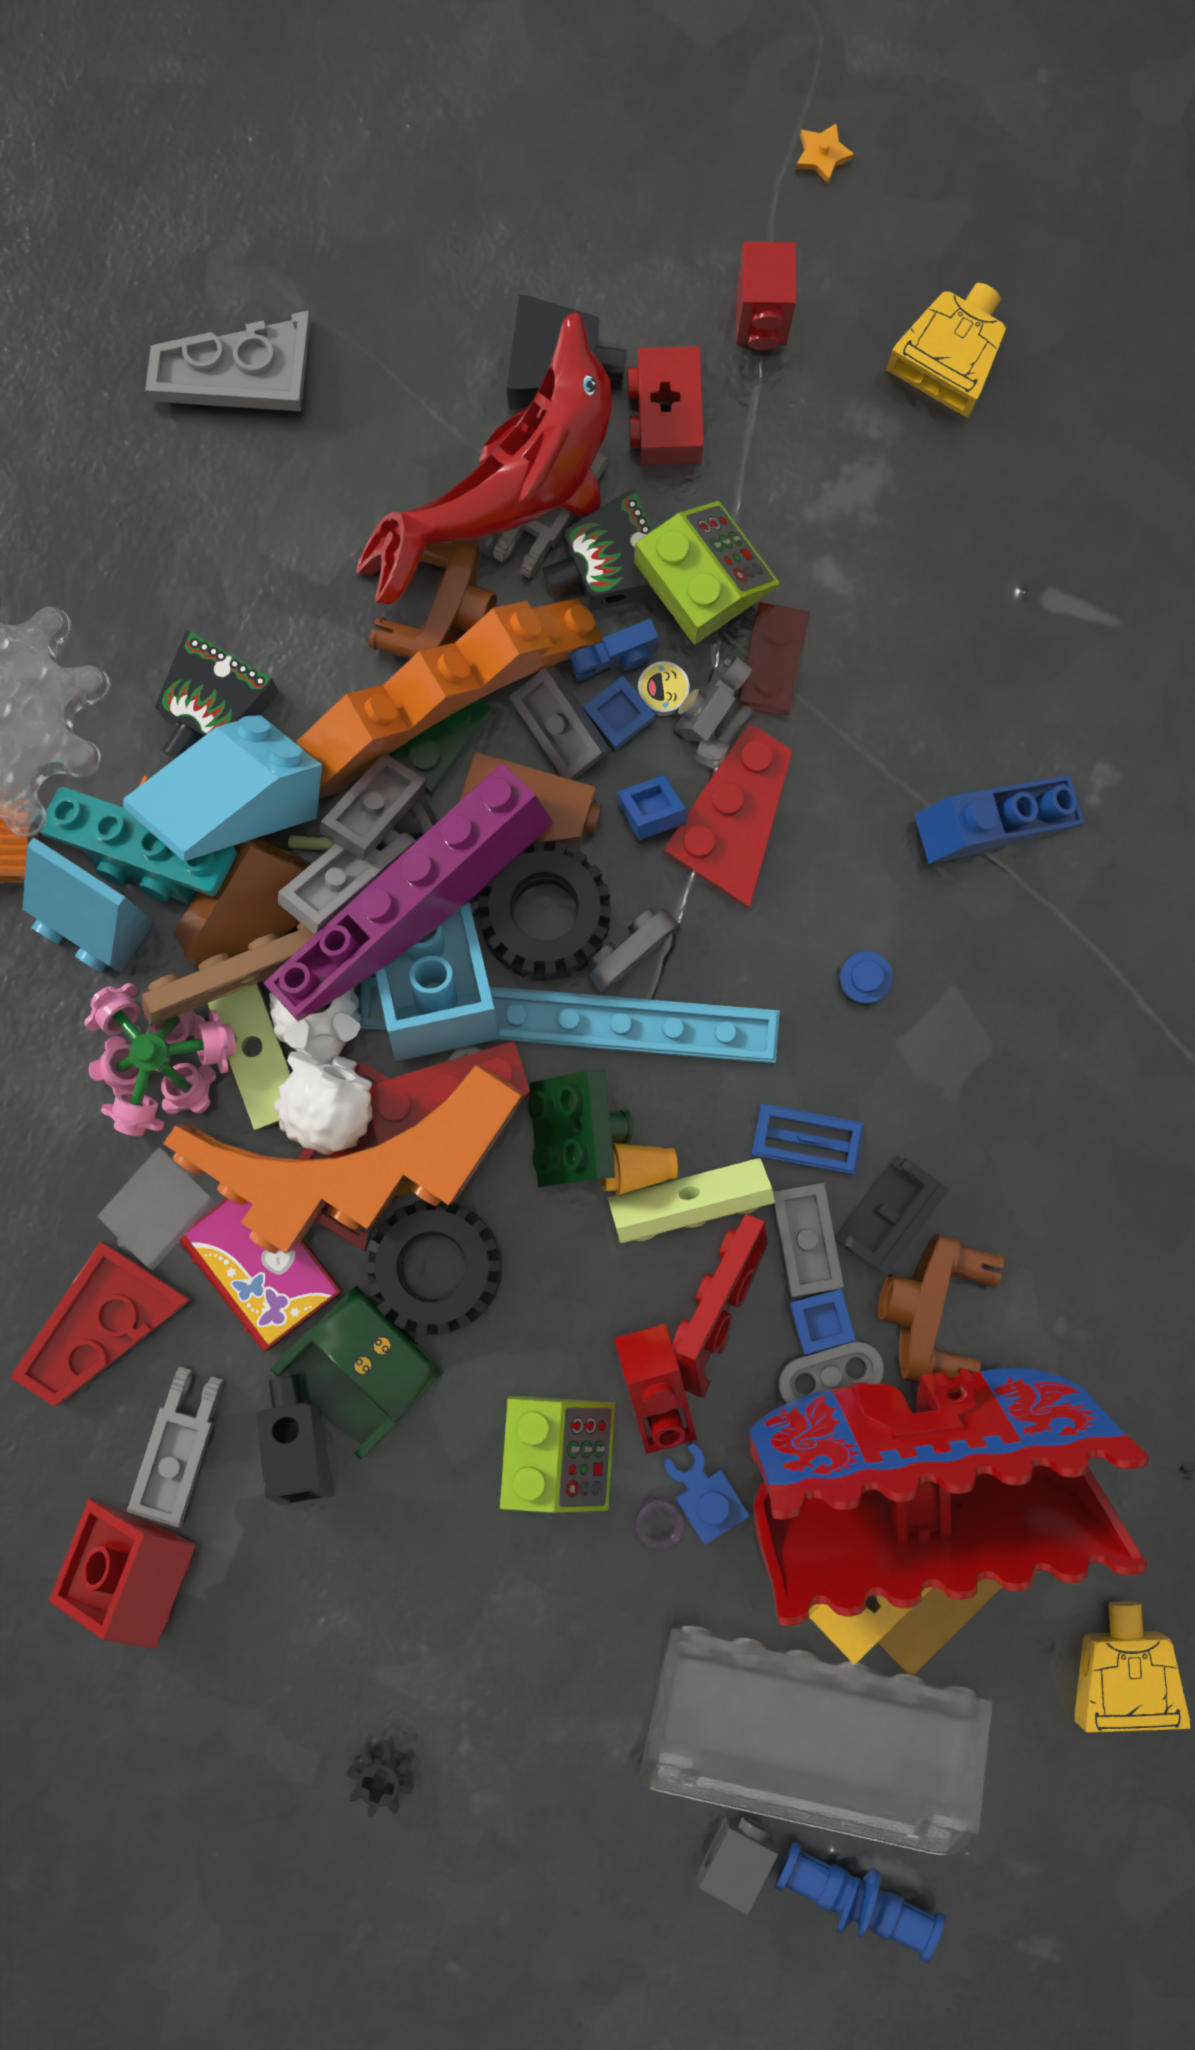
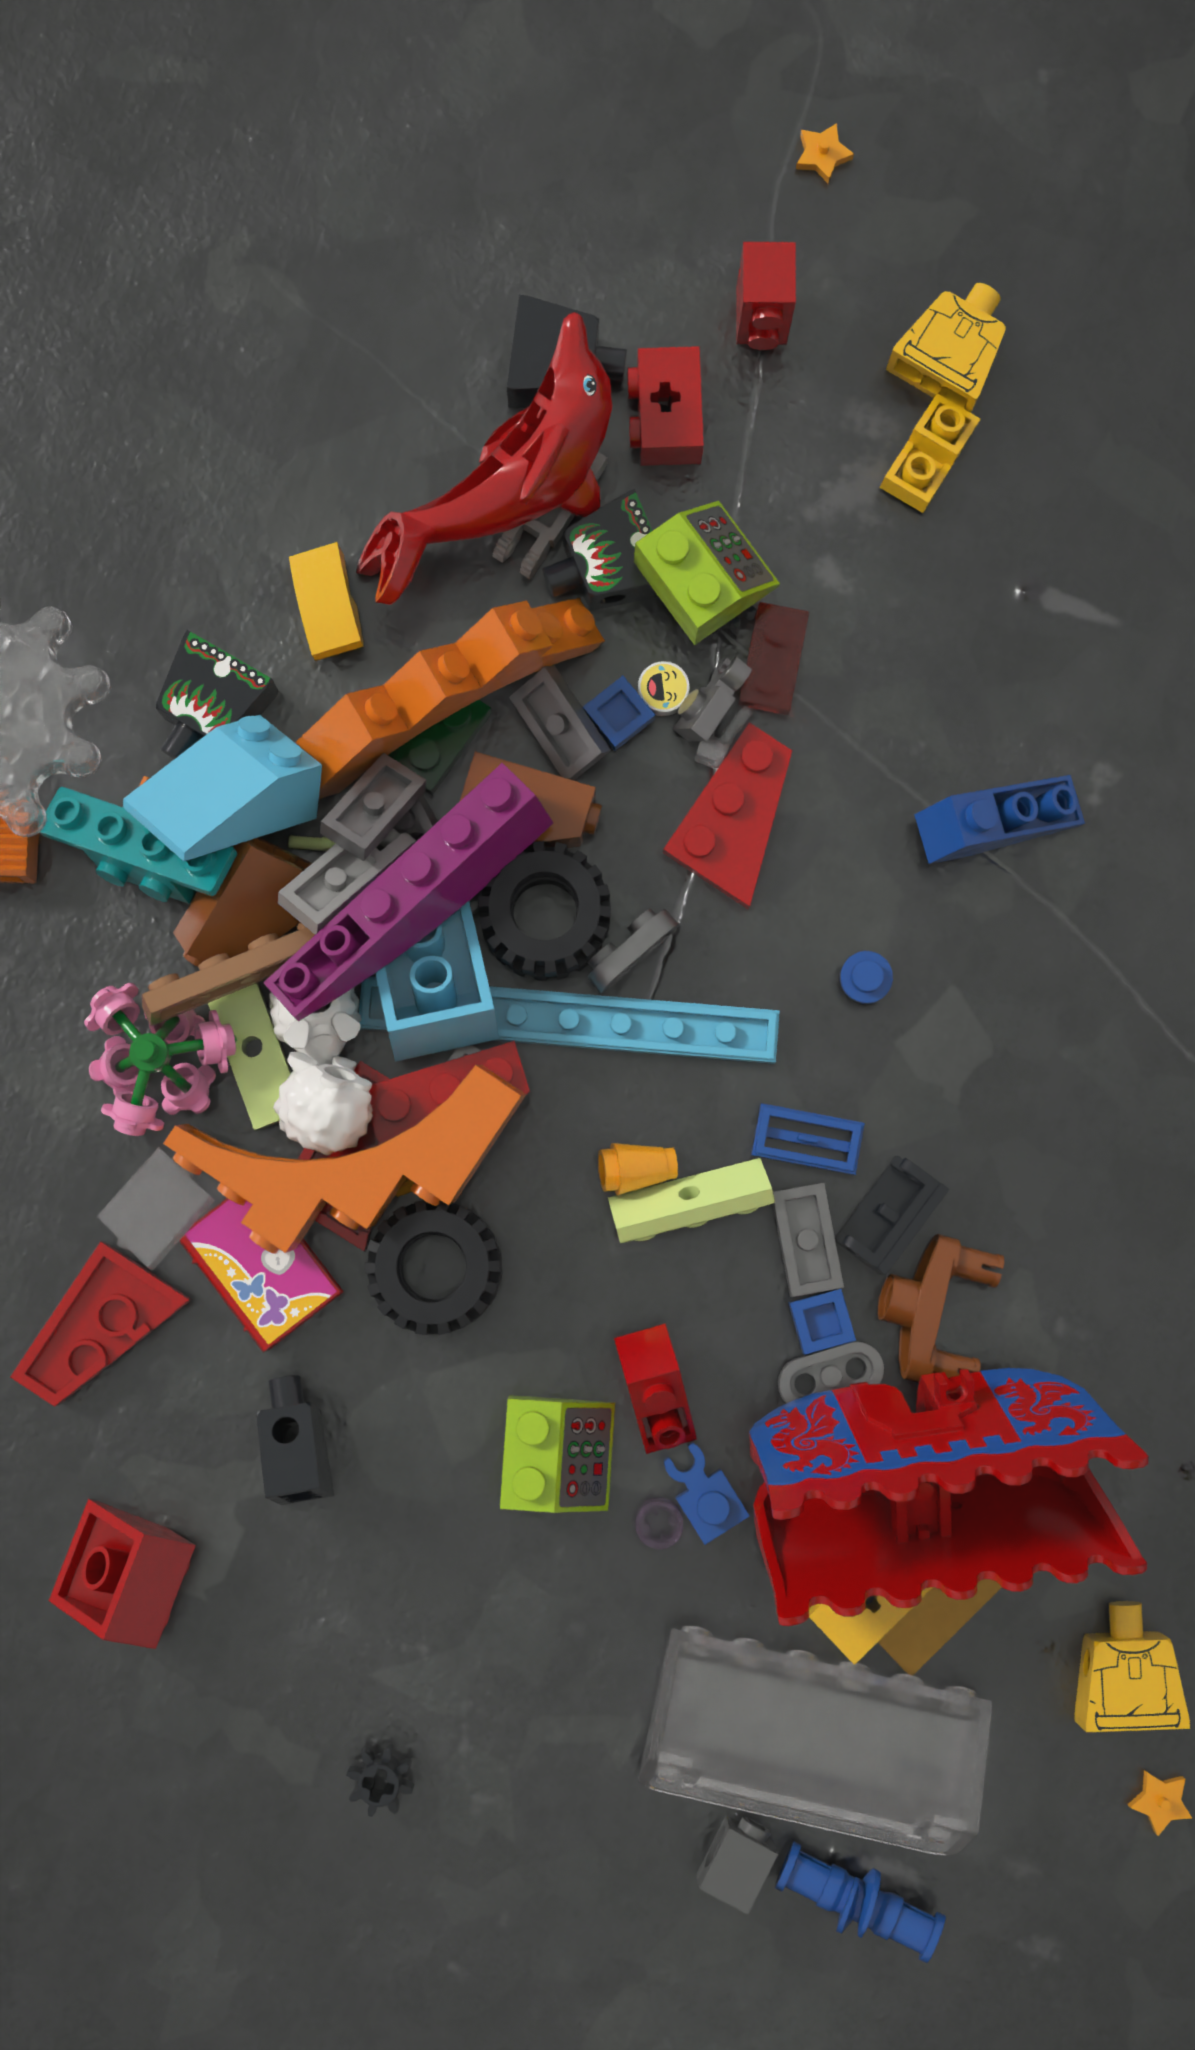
medium azure slope [22,837,155,973] -> none
light grey hinge [127,1367,223,1527] -> none
light grey wing [145,310,311,411] -> none
dark green piece [271,1286,444,1460] -> none
dark orange connector [369,539,497,659] -> none
dark green plate [528,1070,634,1187] -> none
blue plate [569,618,659,681] -> none
blue plate [617,775,687,840] -> none
red wing [672,1214,768,1399] -> none
none -> yellow slope [289,542,364,661]
none -> yellow slope [879,393,980,513]
none -> light orange piece [1127,1770,1192,1836]

